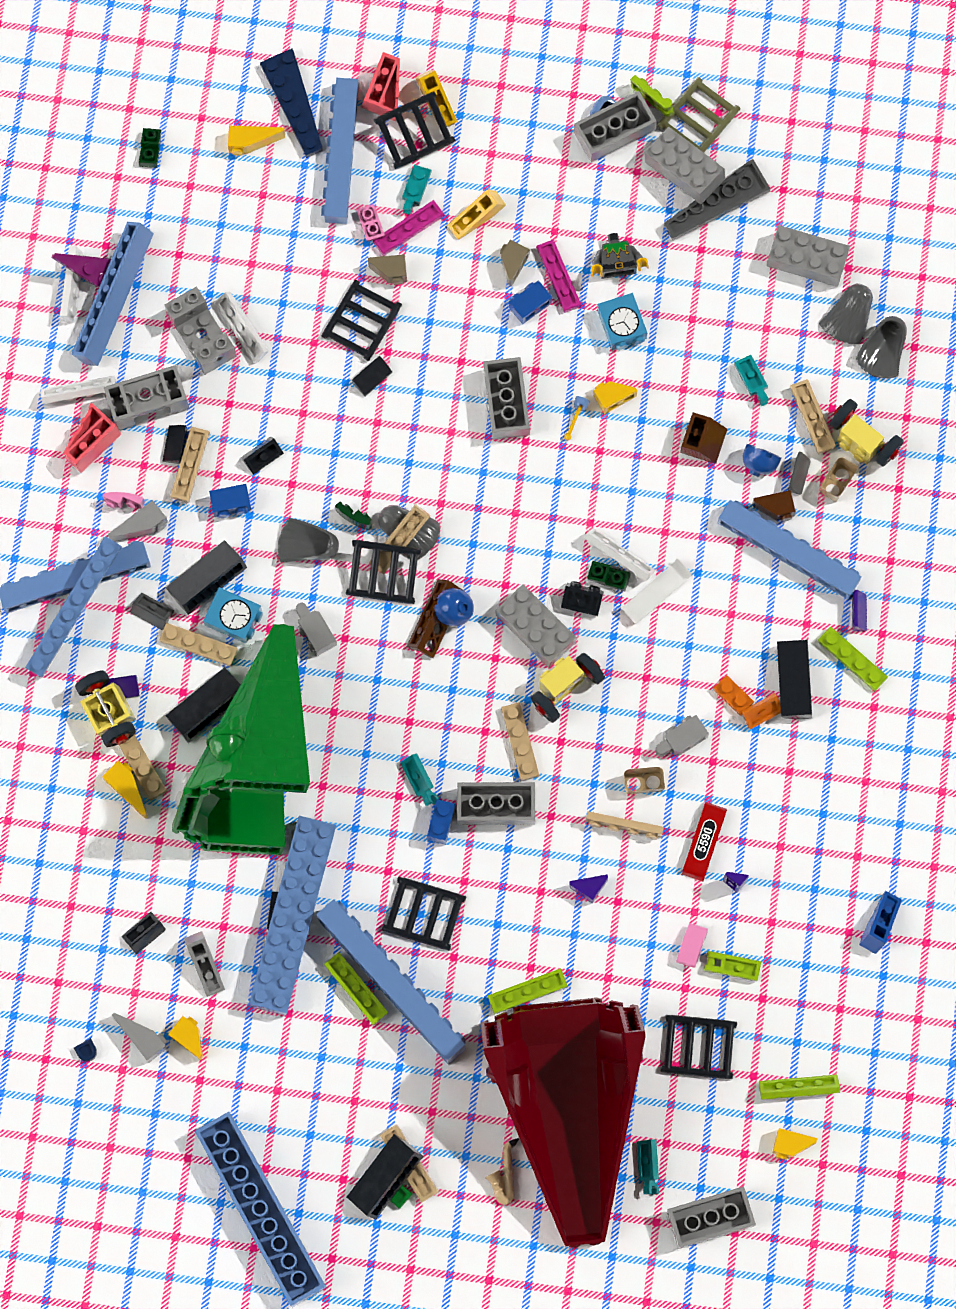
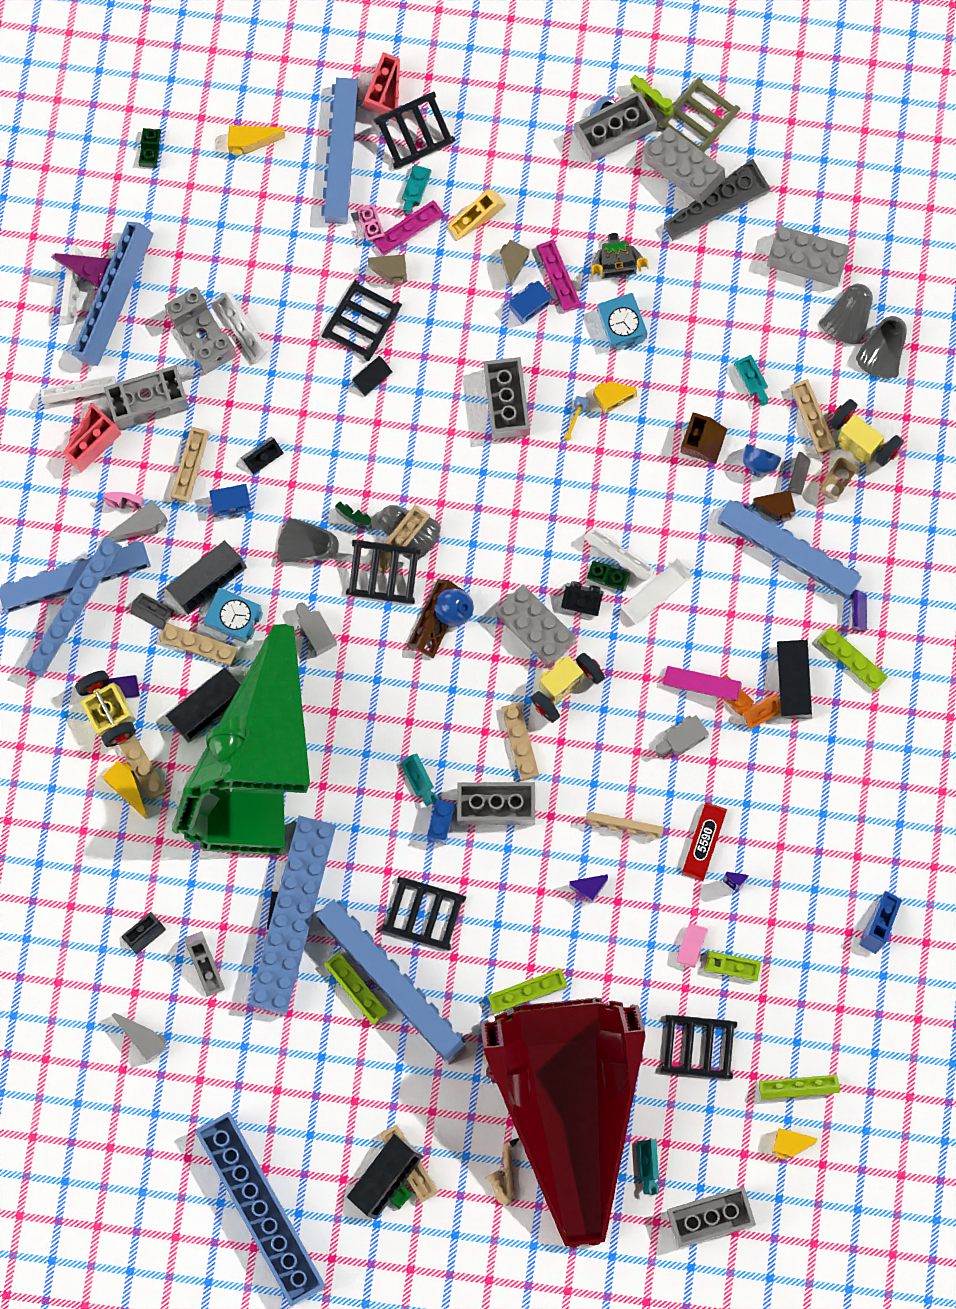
dark blue tile [73,1038,97,1062] -> none
black slope [162,425,187,464] -> none
yellow slope [168,1016,203,1060] -> none
dark blue wing [260,48,323,158] -> none
yellow slope [415,70,458,126] -> none
tan piece [624,767,665,794] -> none
none -> dark pink tile [662,666,742,701]

